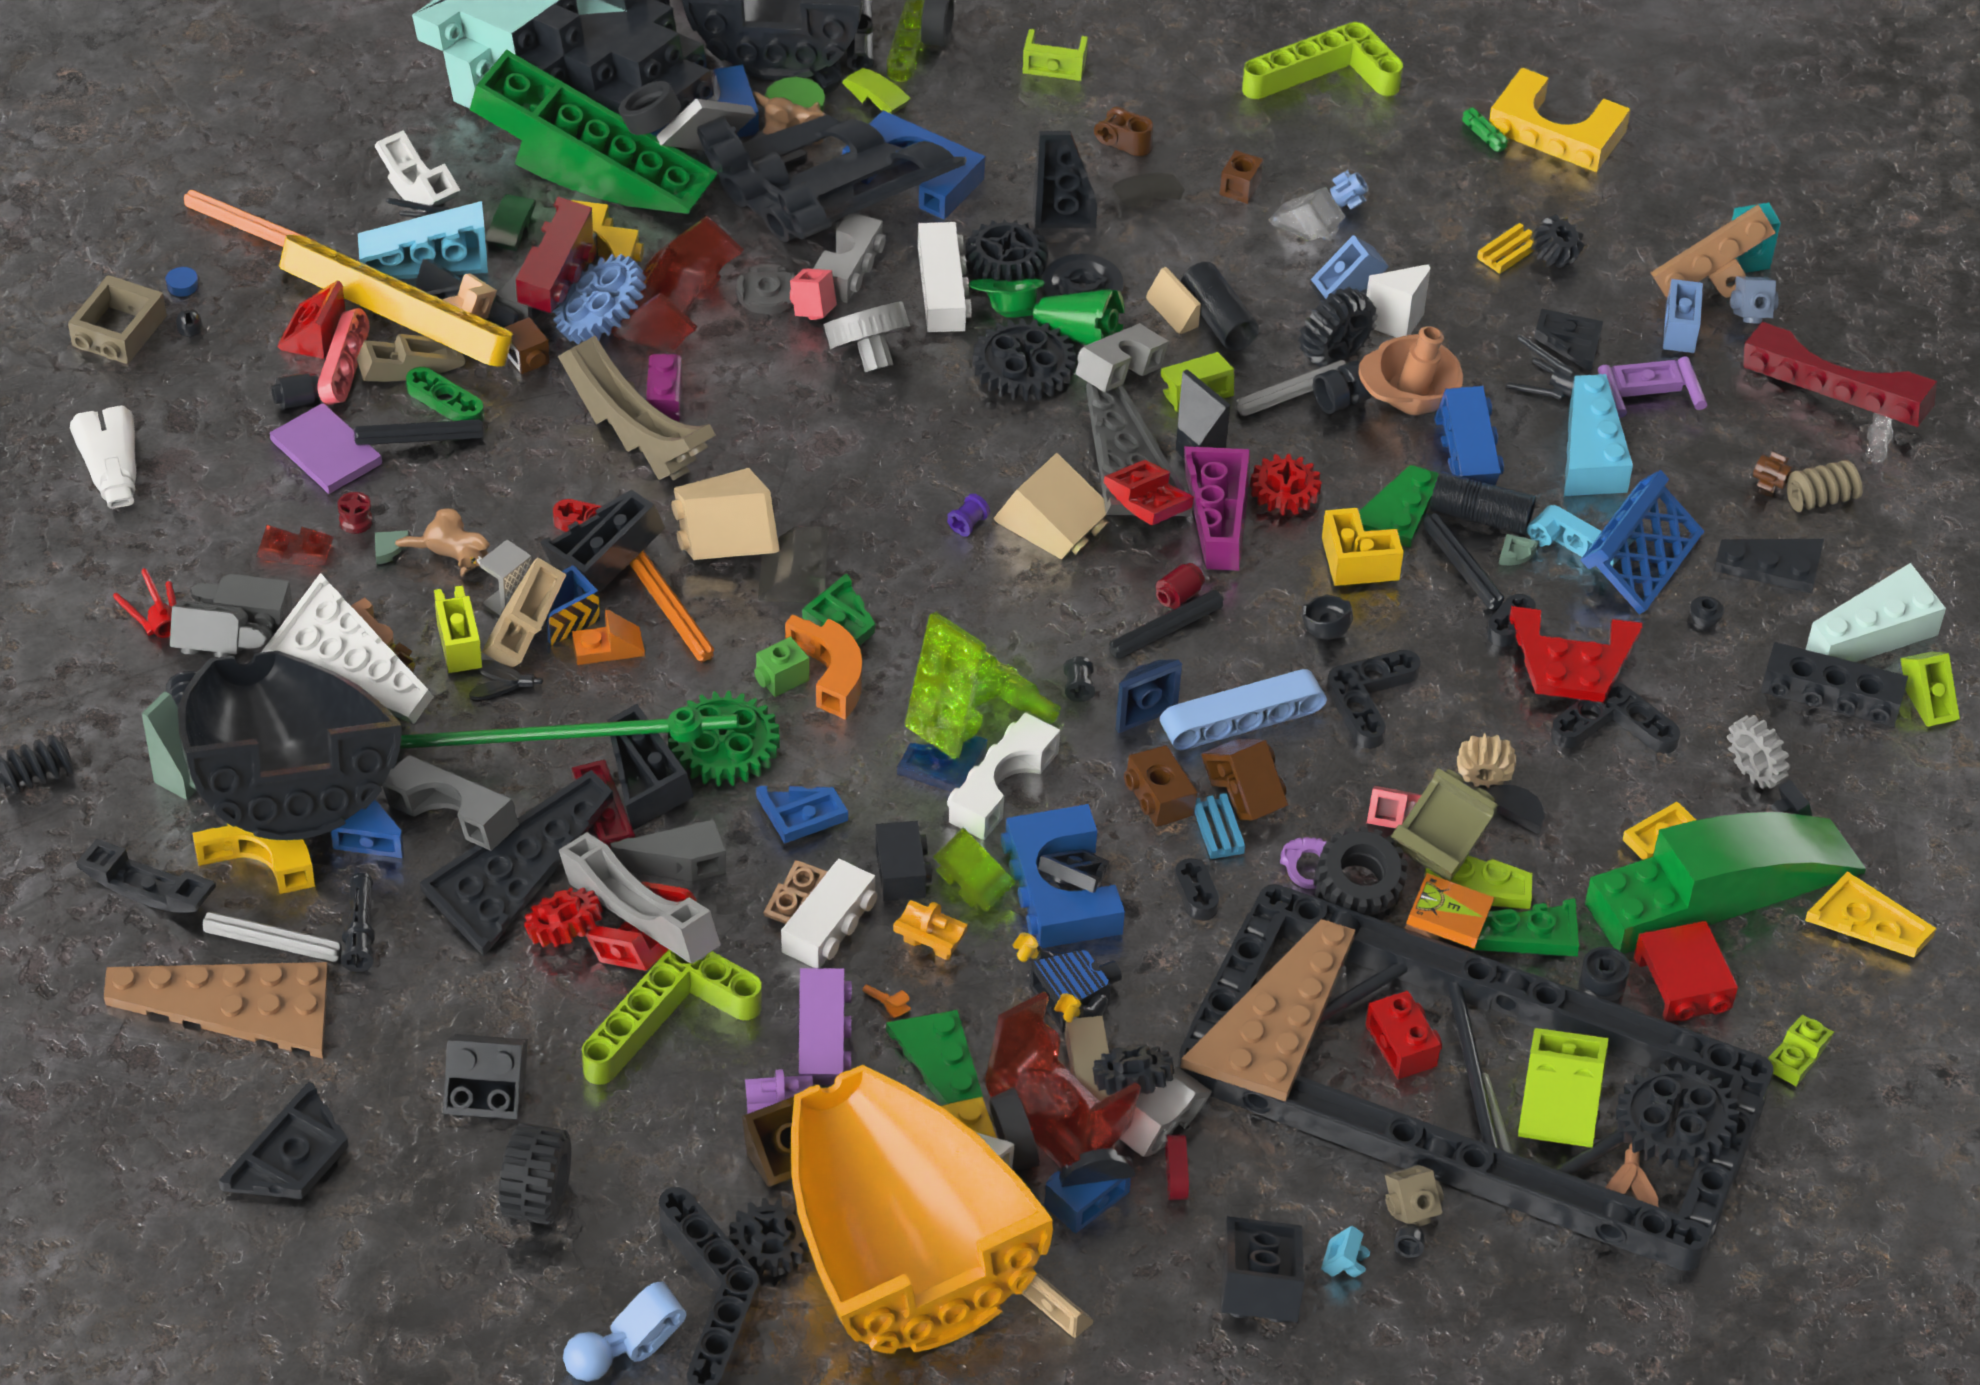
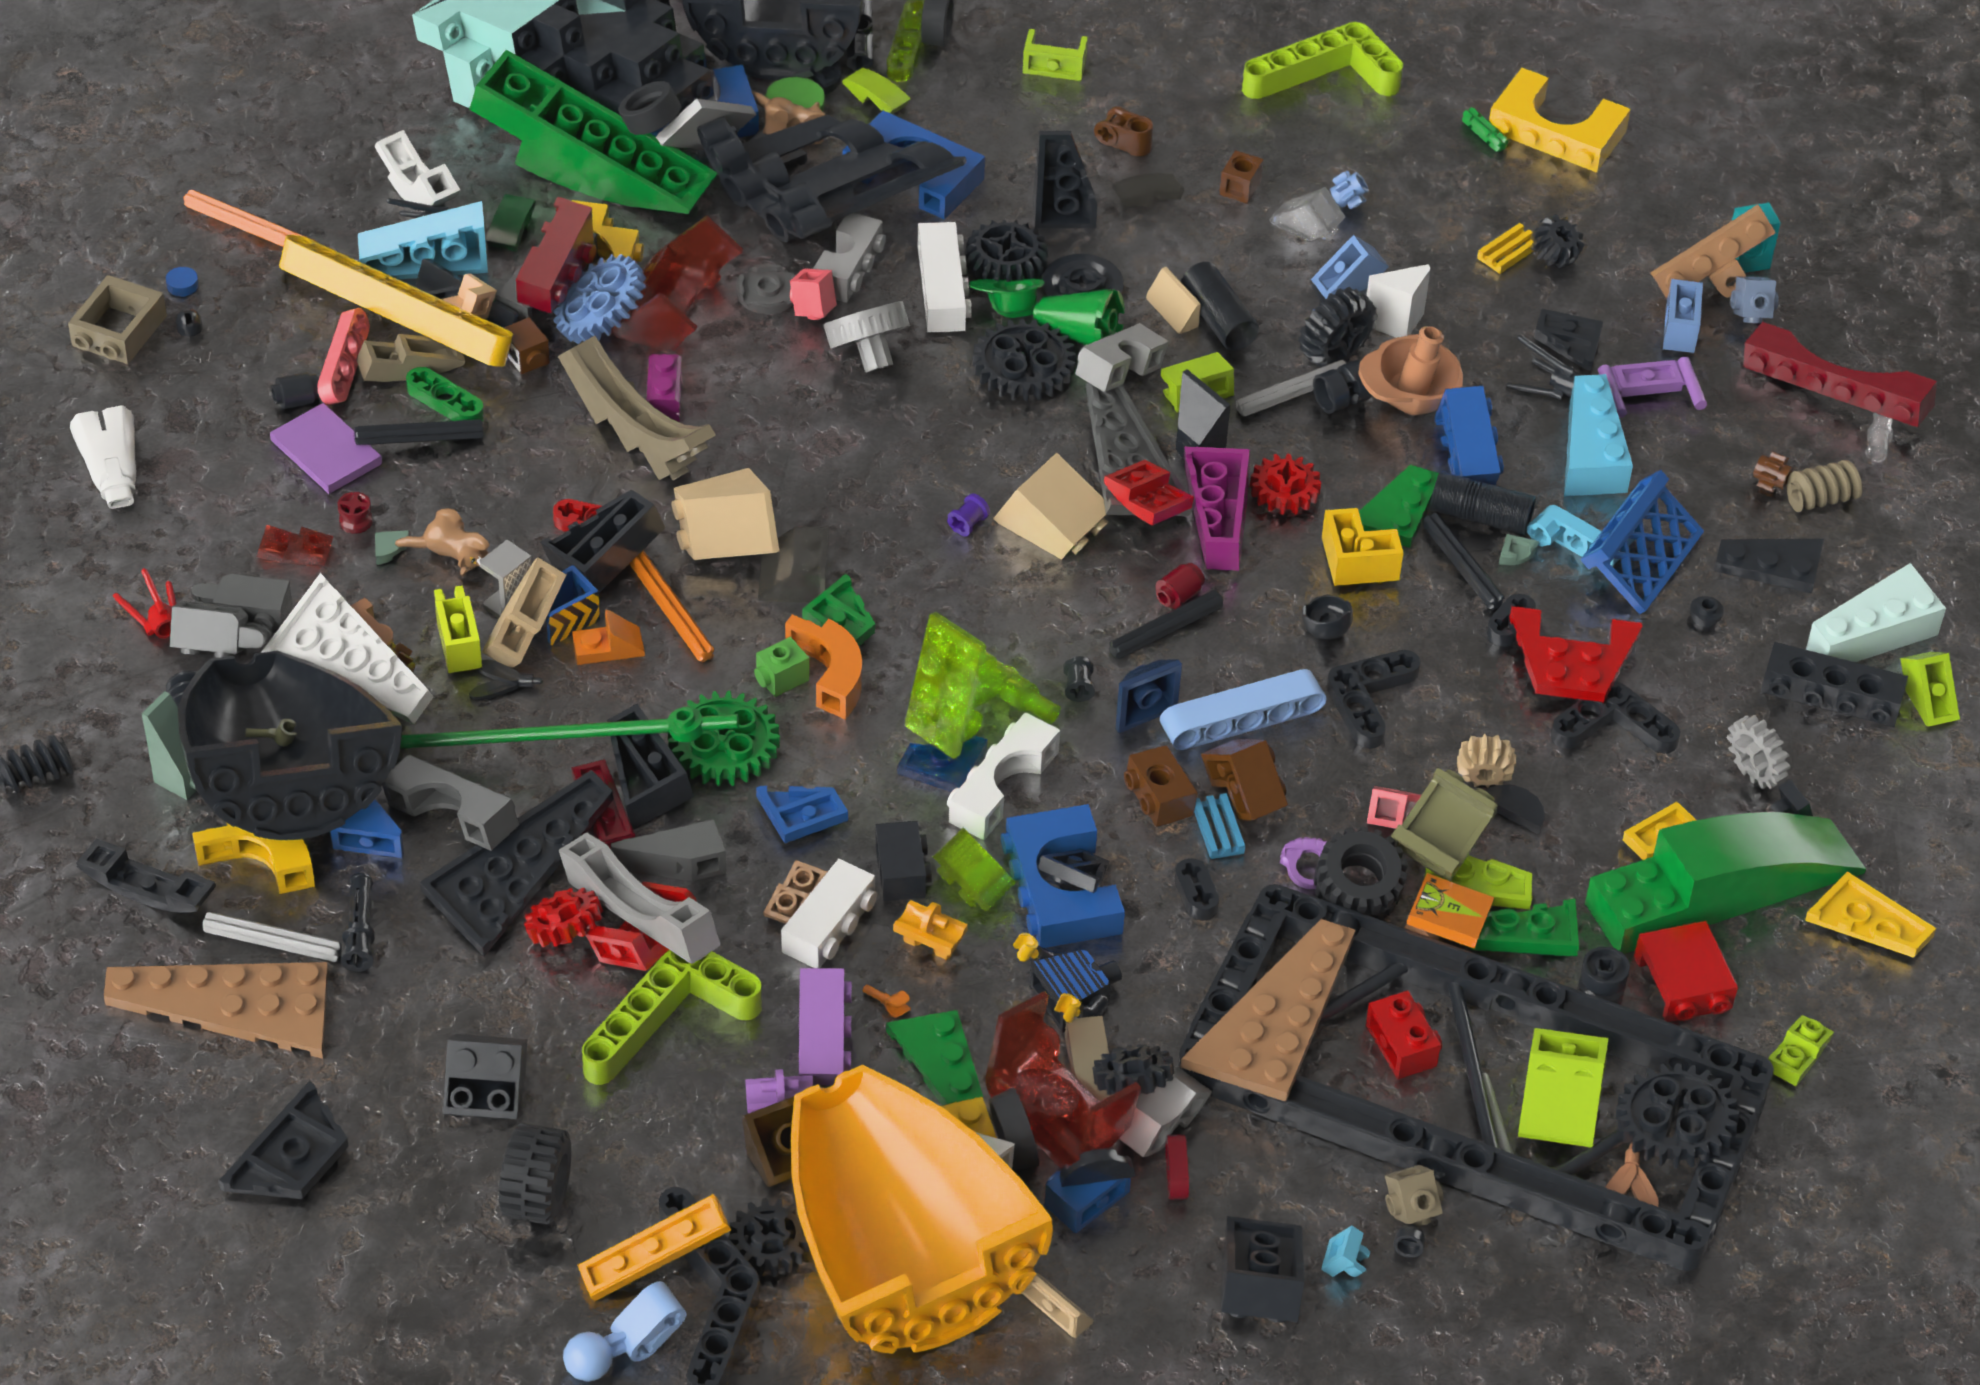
red slope [277,280,346,359] -> none
none -> olive hand [245,719,297,747]
none -> light orange tile [578,1194,731,1301]

